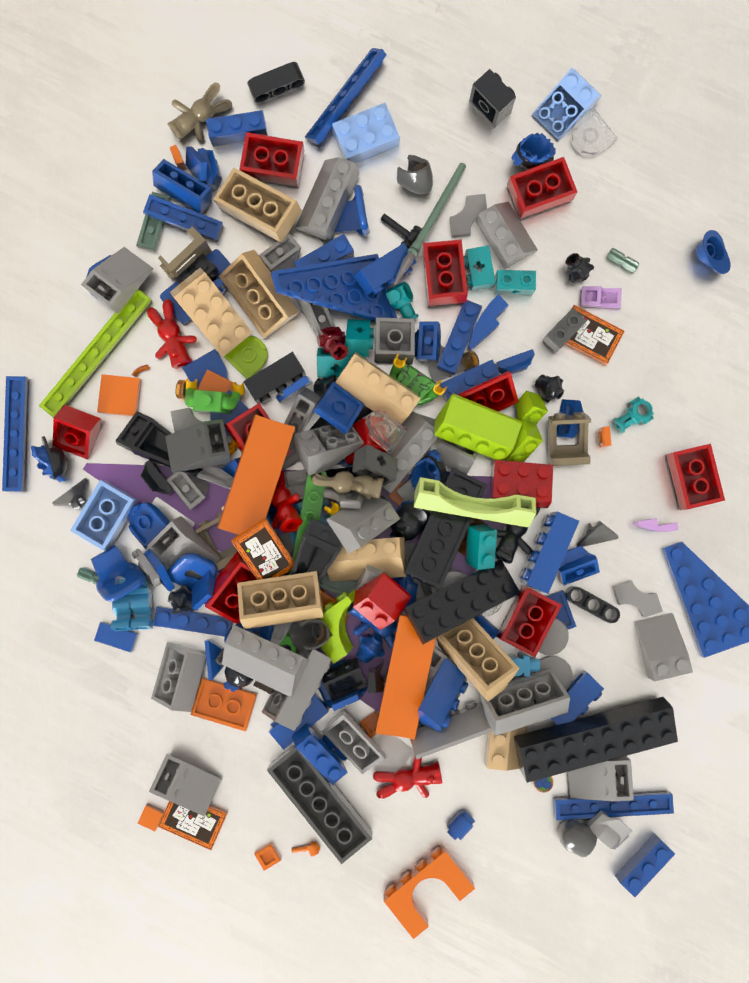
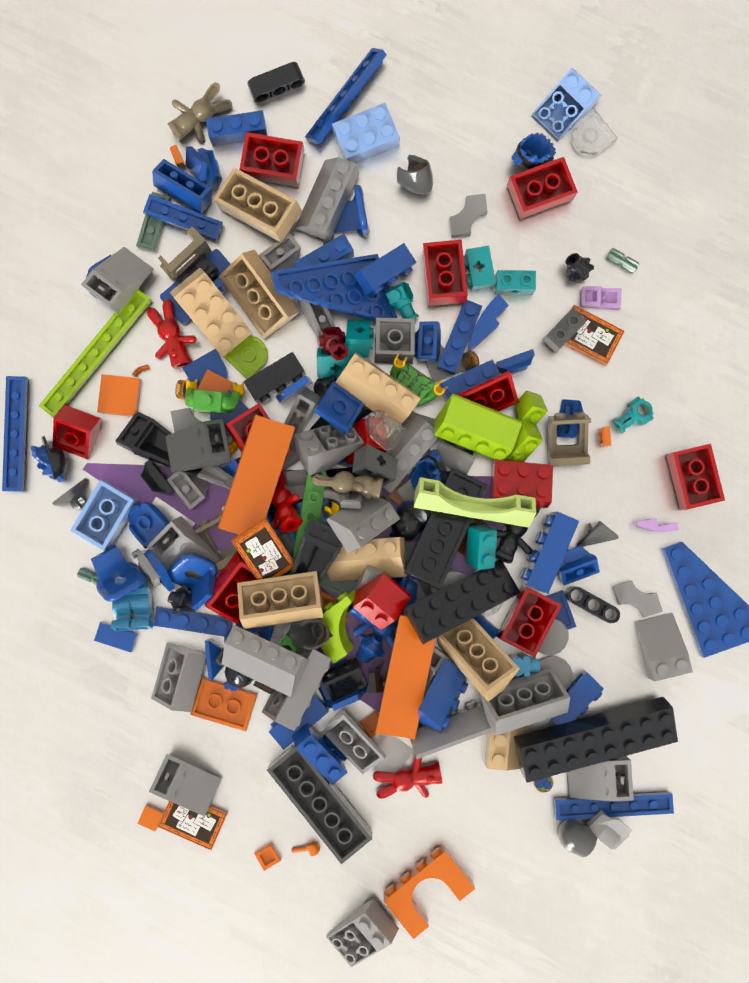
black piece [380,213,422,249] -> none
sand green piece [393,163,466,286] -> none
blue brick [447,810,475,840] -> none
black brick [469,69,516,128] -> none
light grey slope [476,201,538,269] -> none
black rock [535,374,564,403] -> none
blue brick [615,833,675,897] -> none
blue piece [696,230,731,274] -> none
none -> light grey slope [326,898,399,968]

